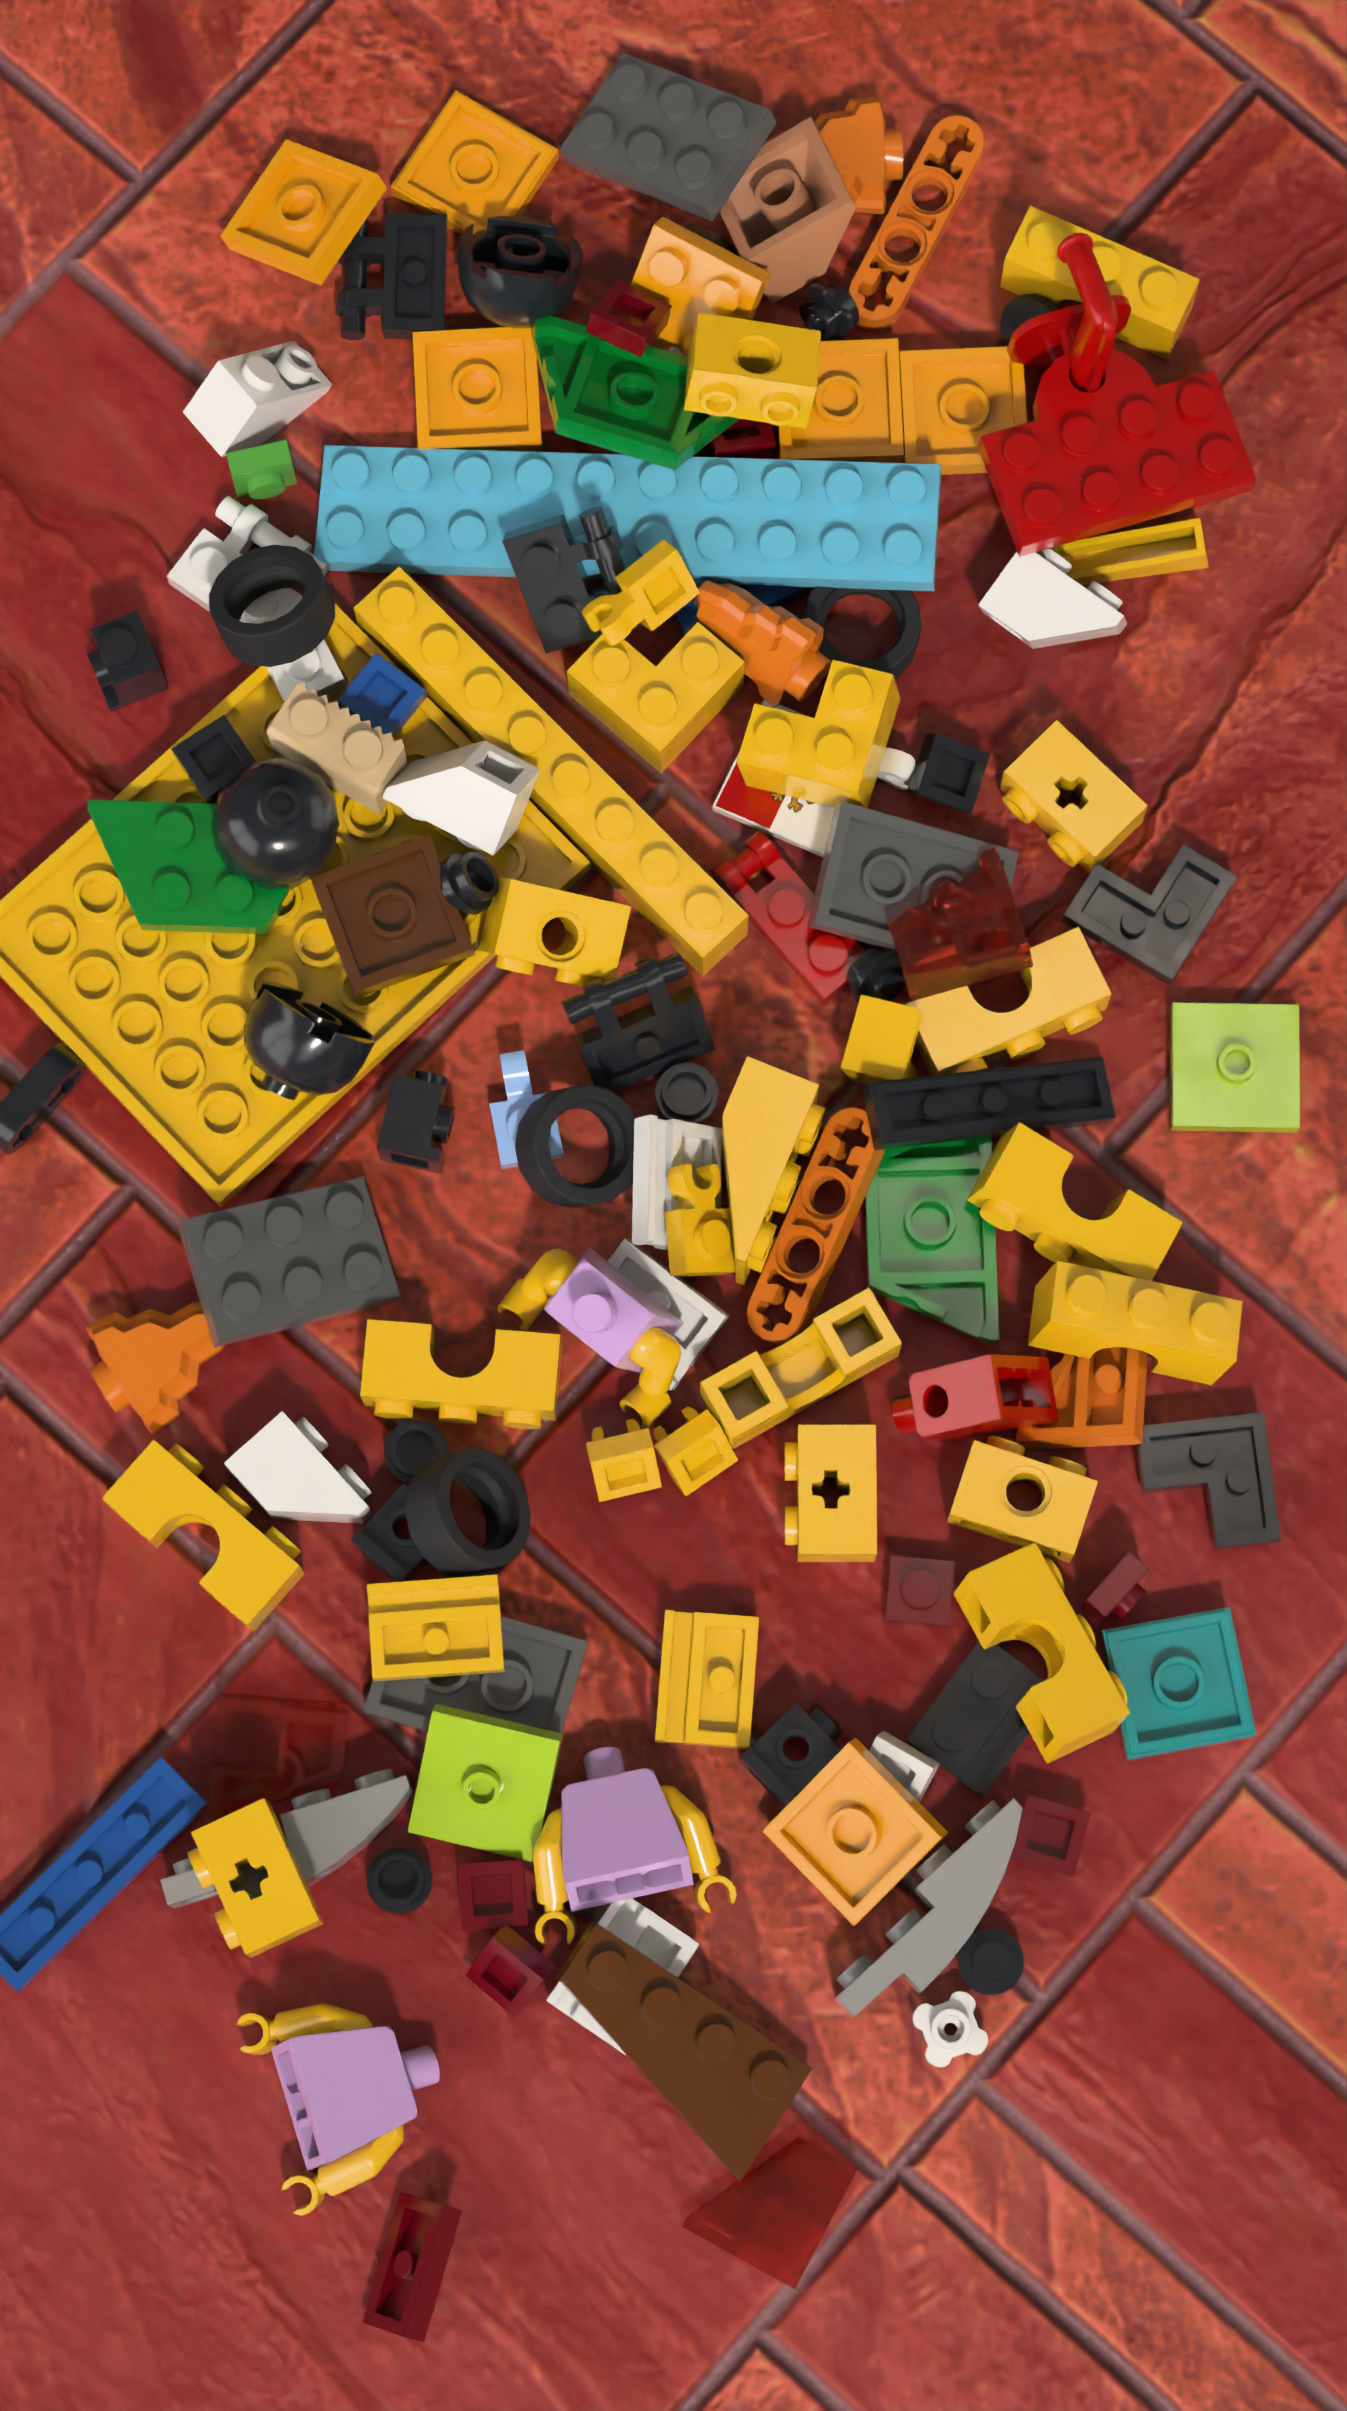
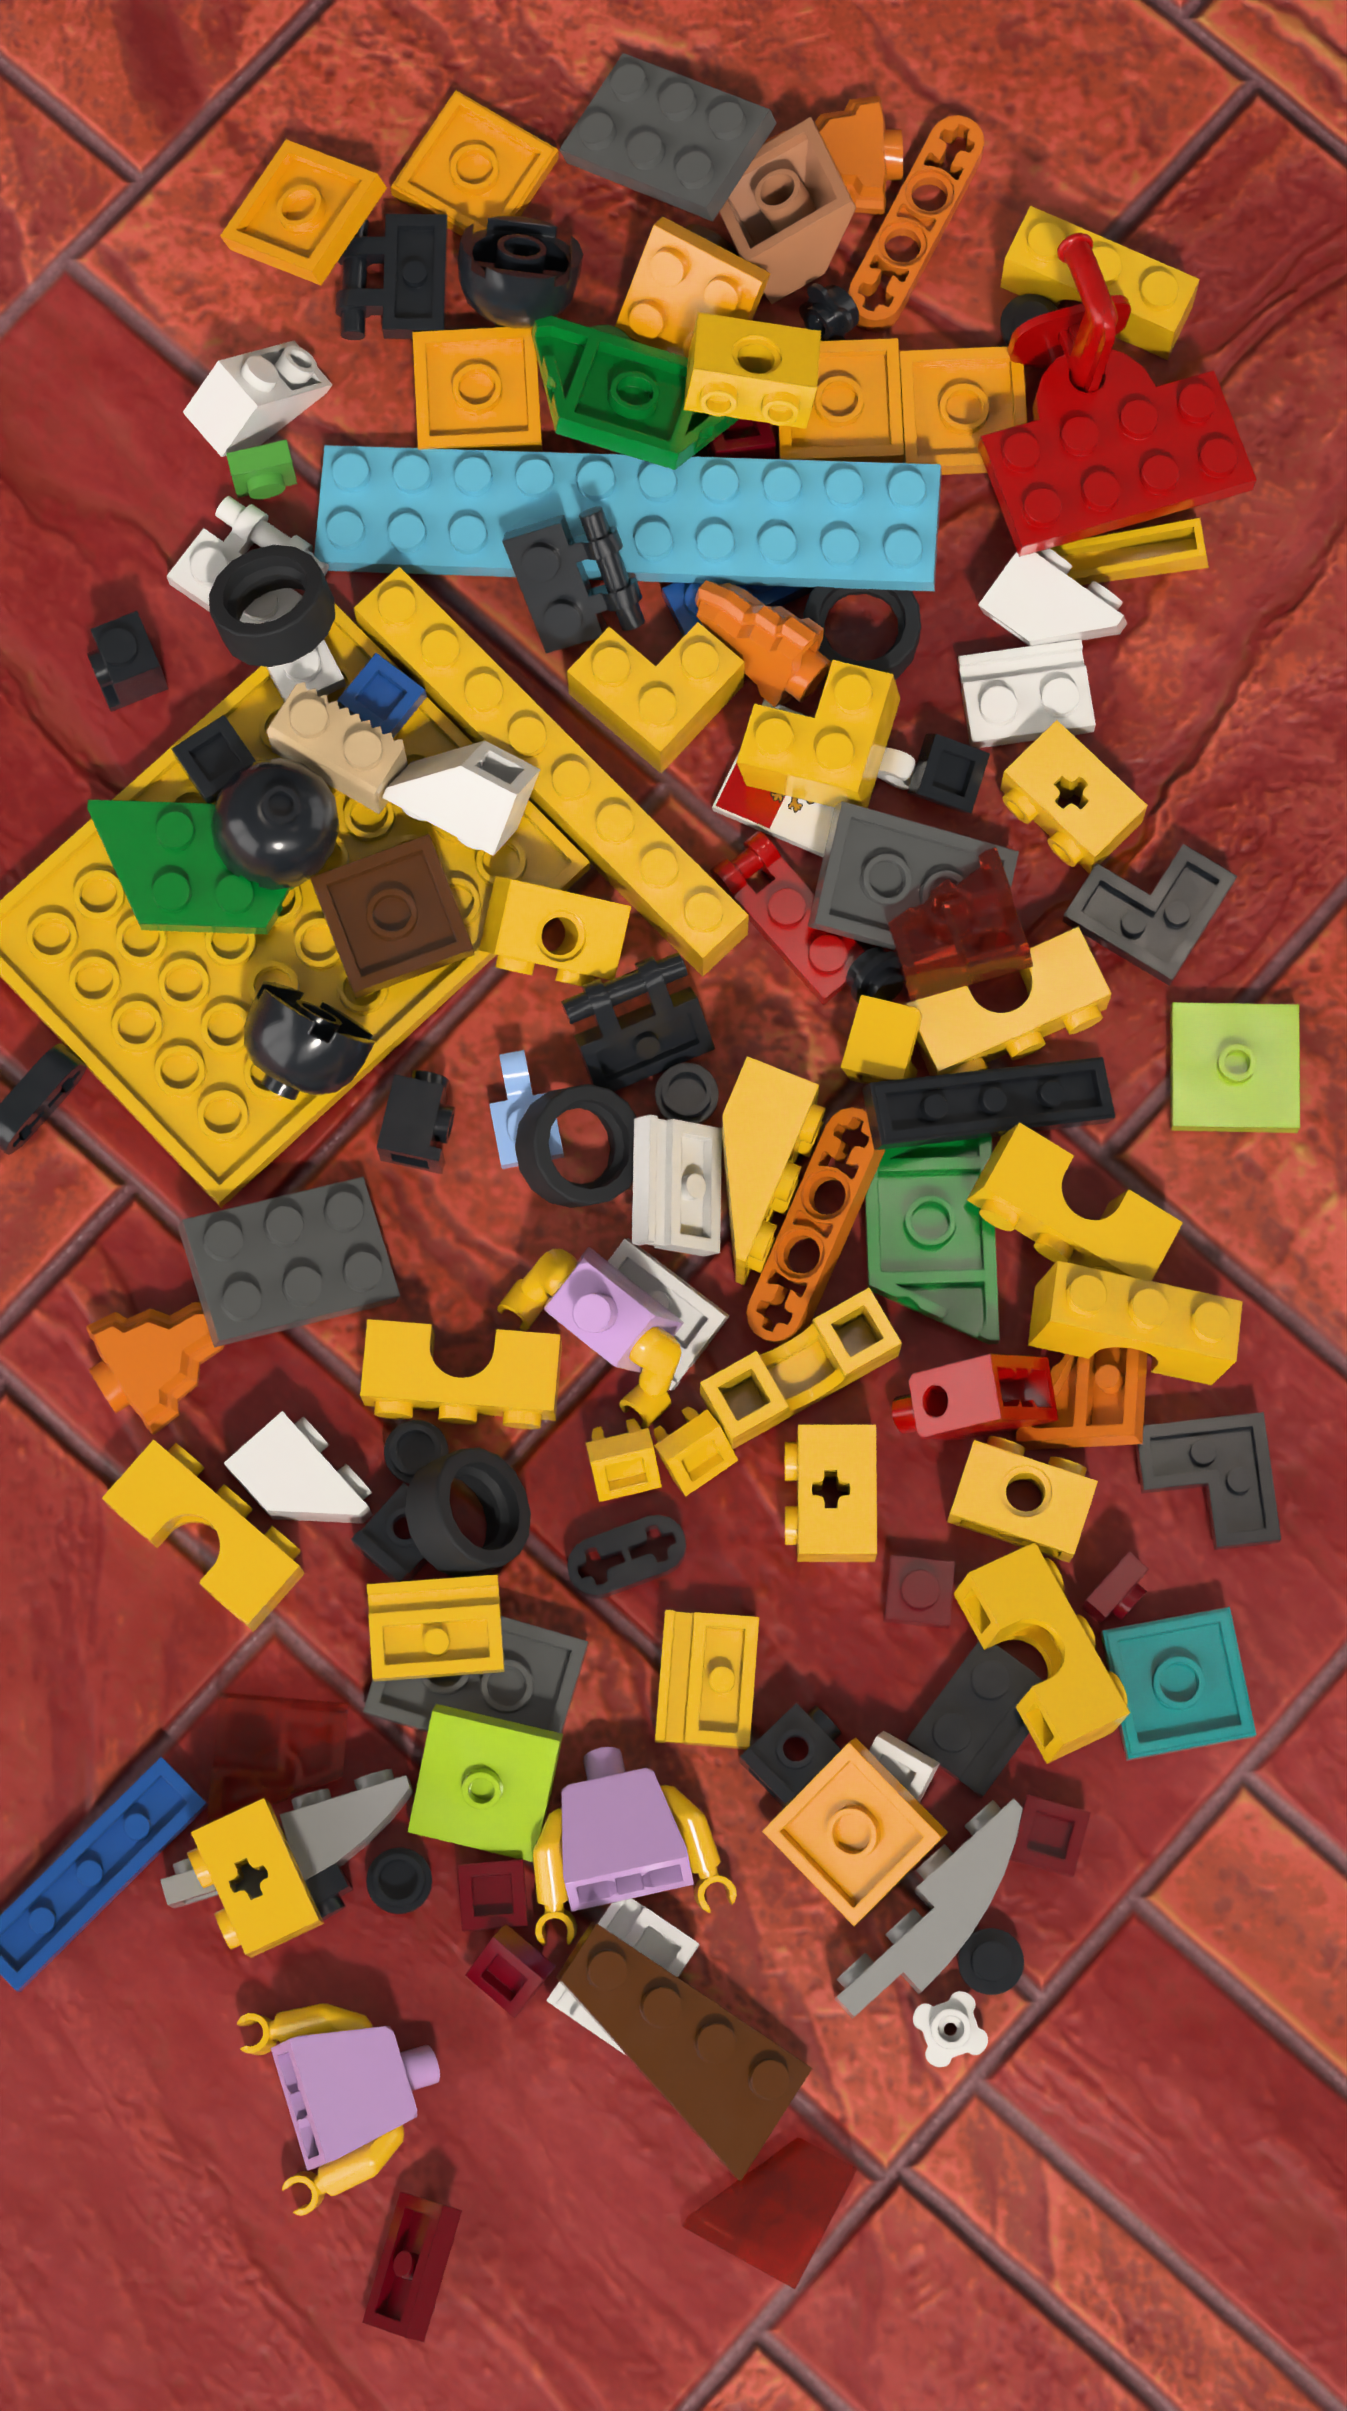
black plate [440,852,499,915] -> none
yellow plate [581,539,700,646] -> none
dark red plate [586,280,672,358] -> none
yellow plate [664,1164,736,1276] -> none
none -> black plate [305,1863,353,1921]
none -> black beam [567,1515,686,1599]
none -> white plate [957,639,1096,748]

